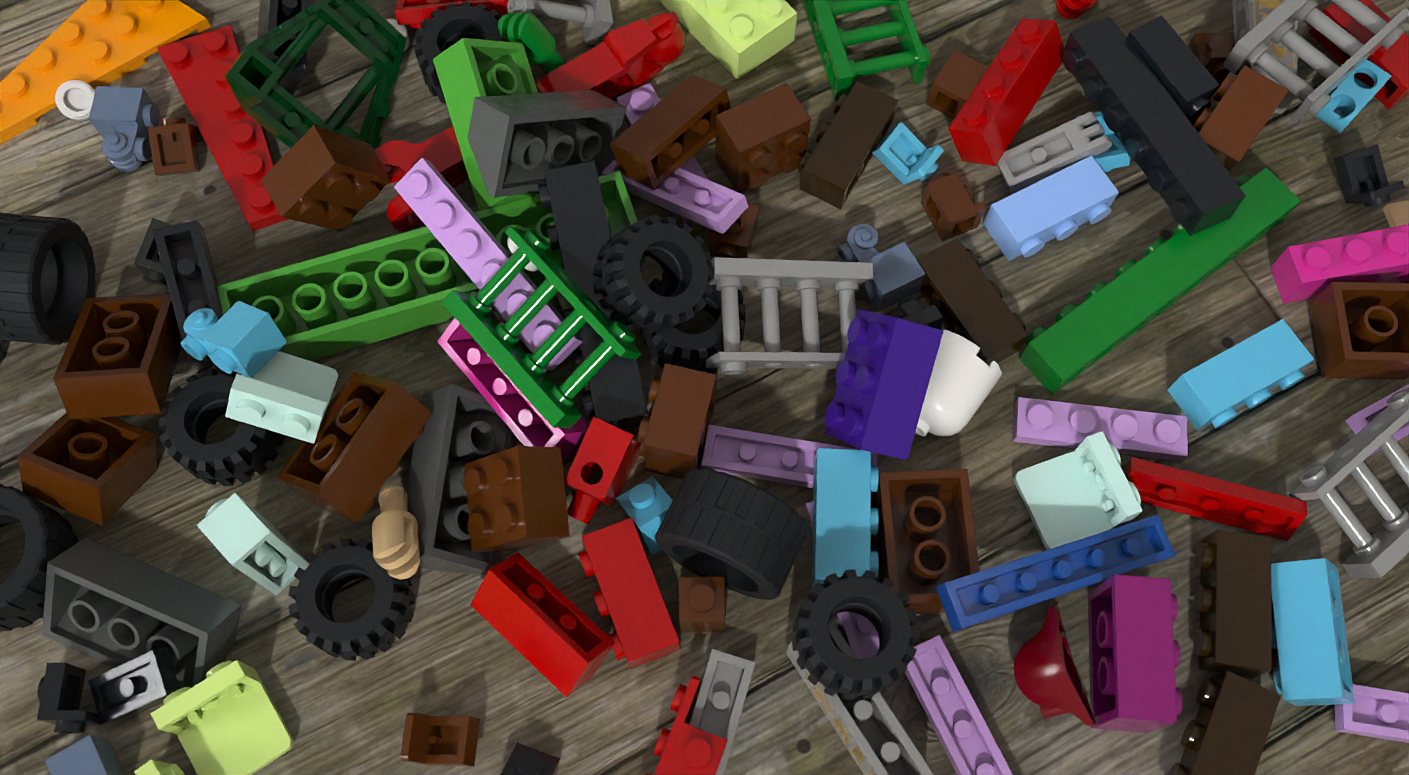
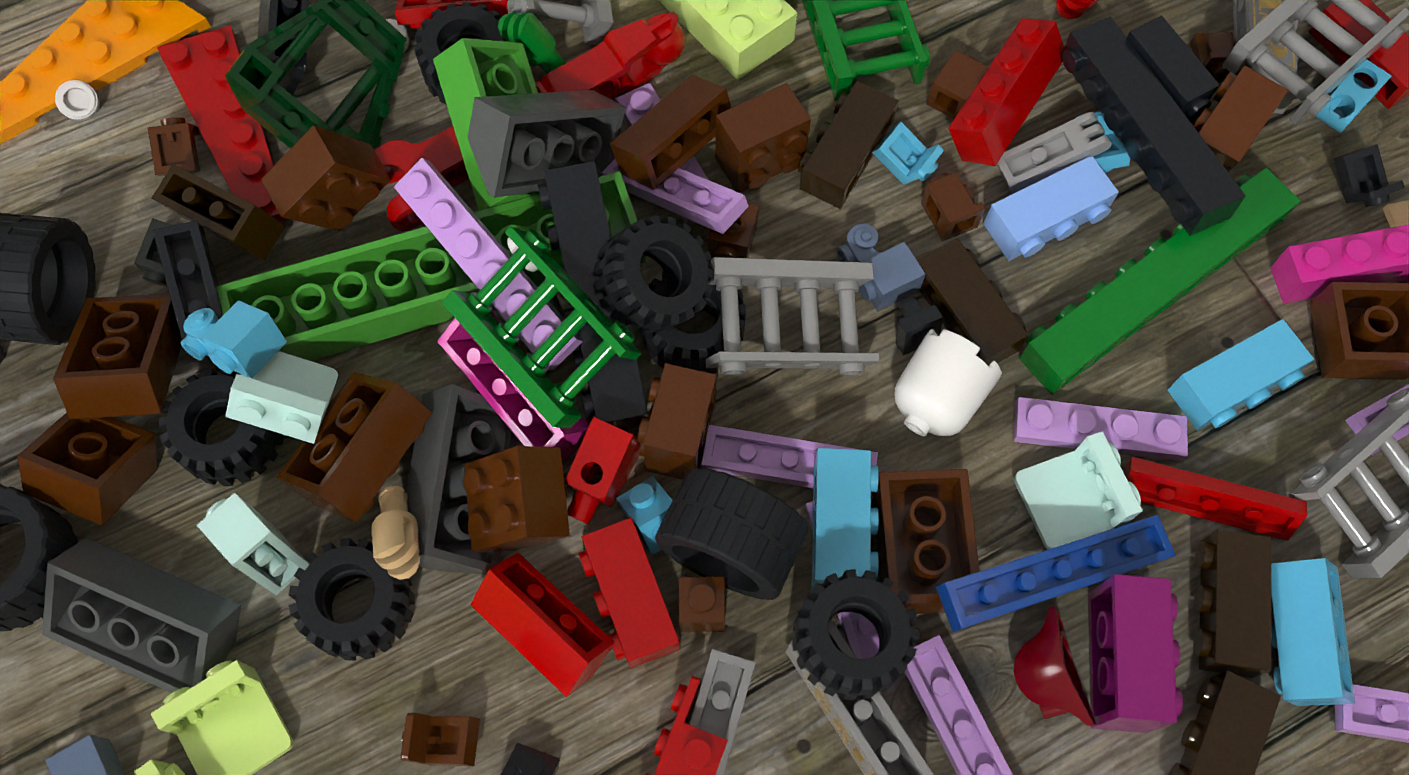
black bracket [37,663,103,734] -> none
sand blue brick [88,86,160,172] -> none
black plate [88,647,180,724] -> none
dark purple brick [824,309,943,460] -> none
none -> dark brown brick [151,164,285,261]

